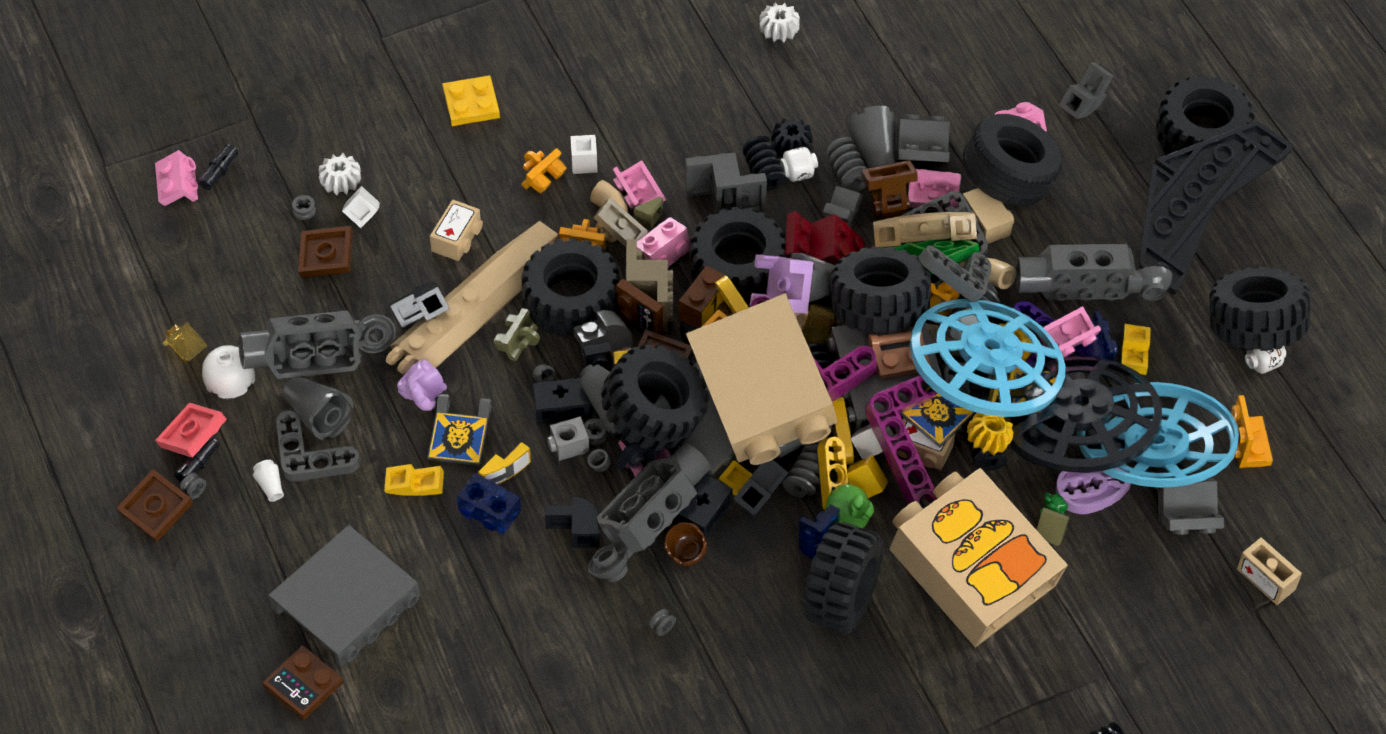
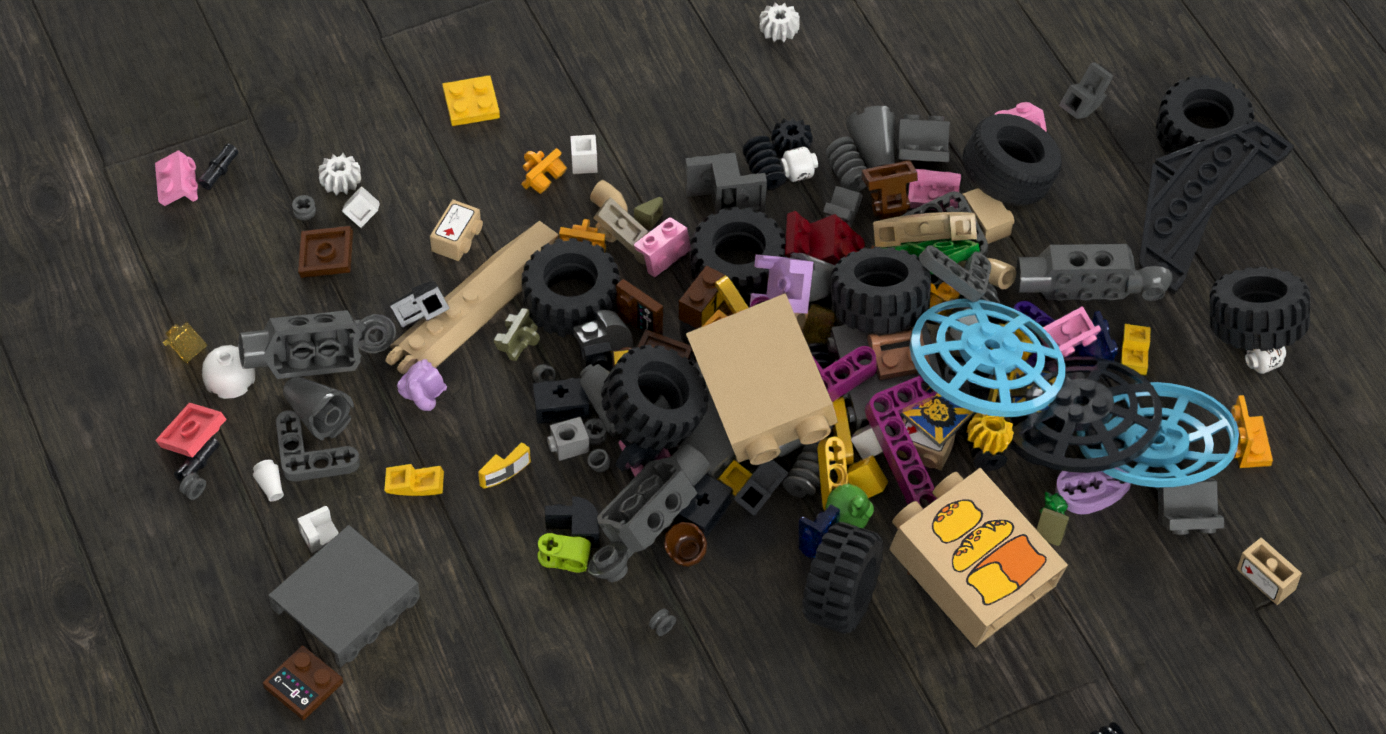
reddish brown plate [116,469,194,542] -> none
flag [427,394,492,466] -> none
clear blue brick [457,473,521,534] -> none
bright pink bracket [613,160,666,210] -> none
dark tan bracket [626,239,673,332] -> none
none -> white panel [297,506,339,553]
none -> lime piece [538,533,591,573]

